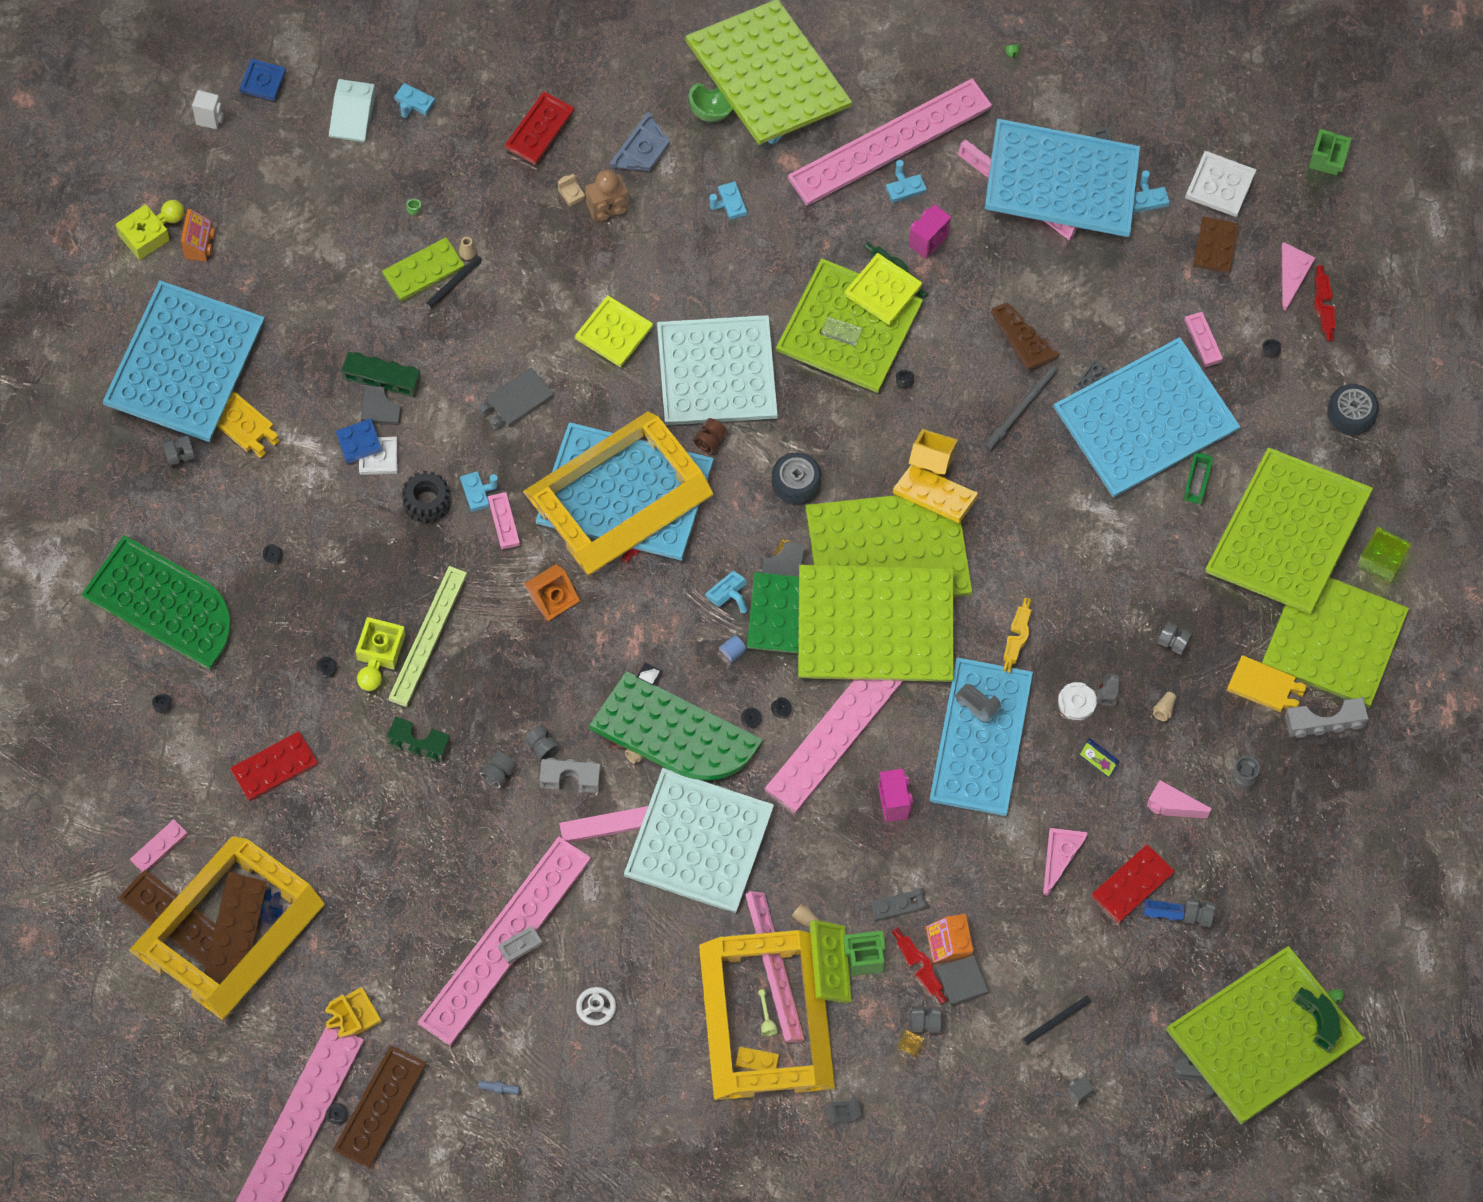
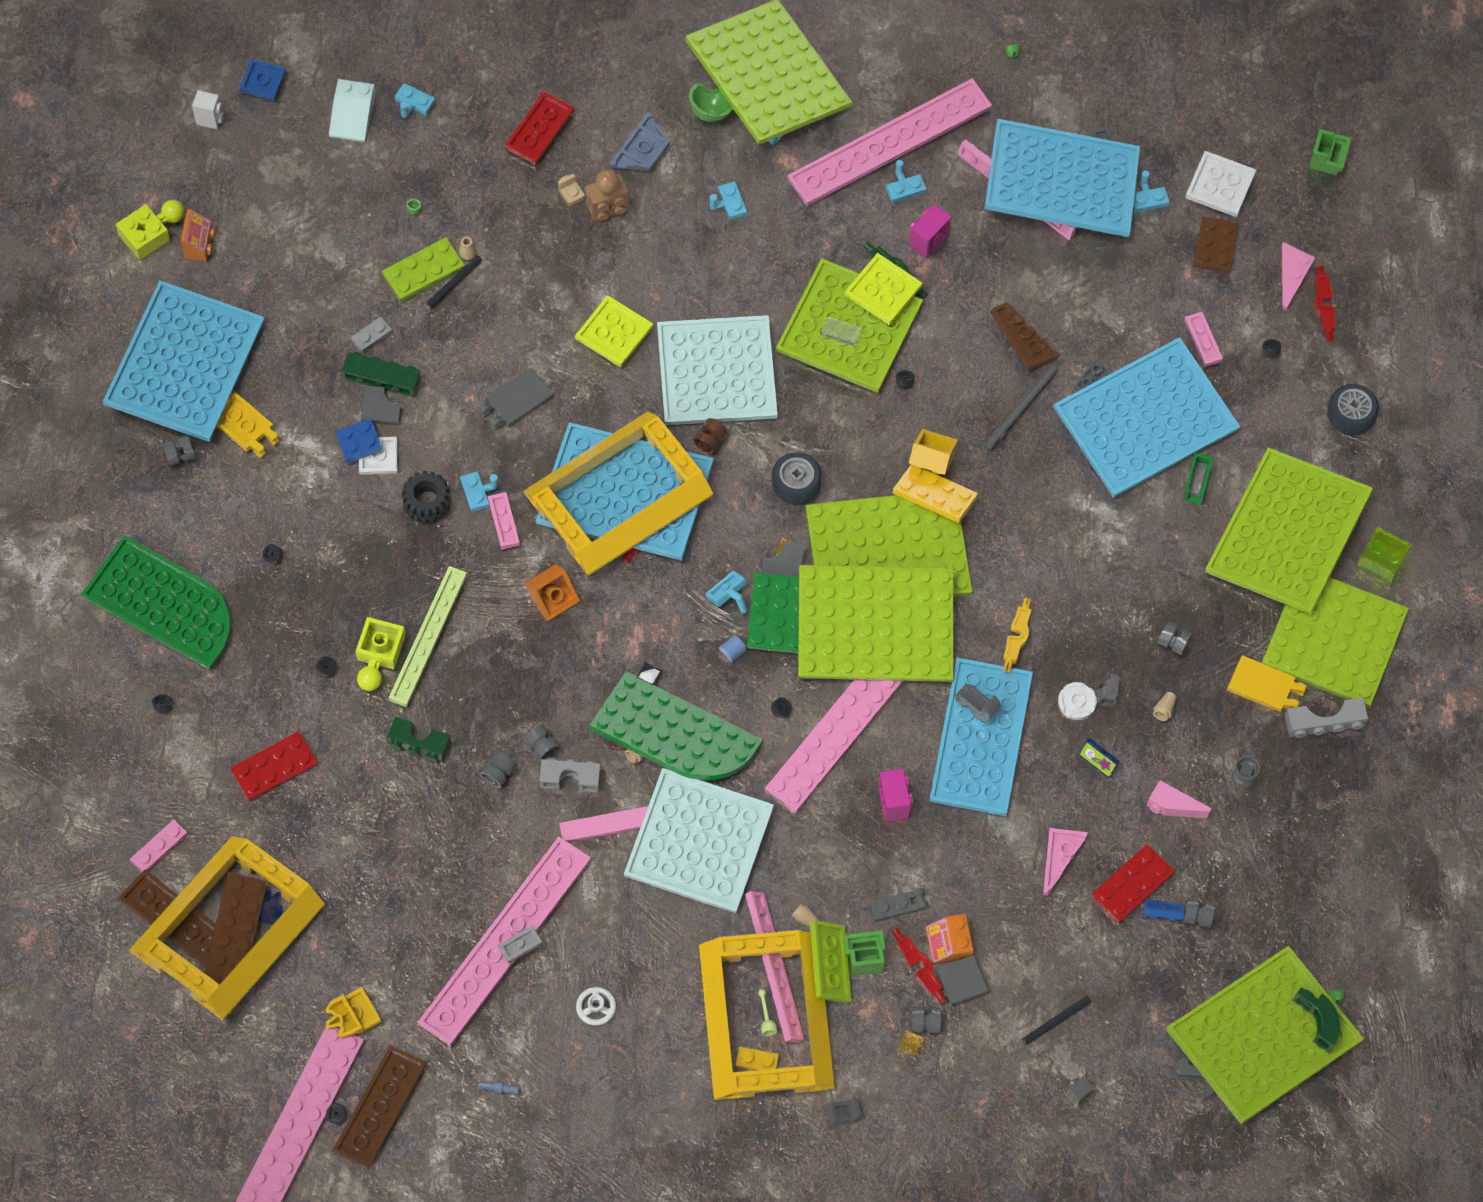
black tile [740,708,761,727] -> none
none -> light grey plate [351,317,392,353]

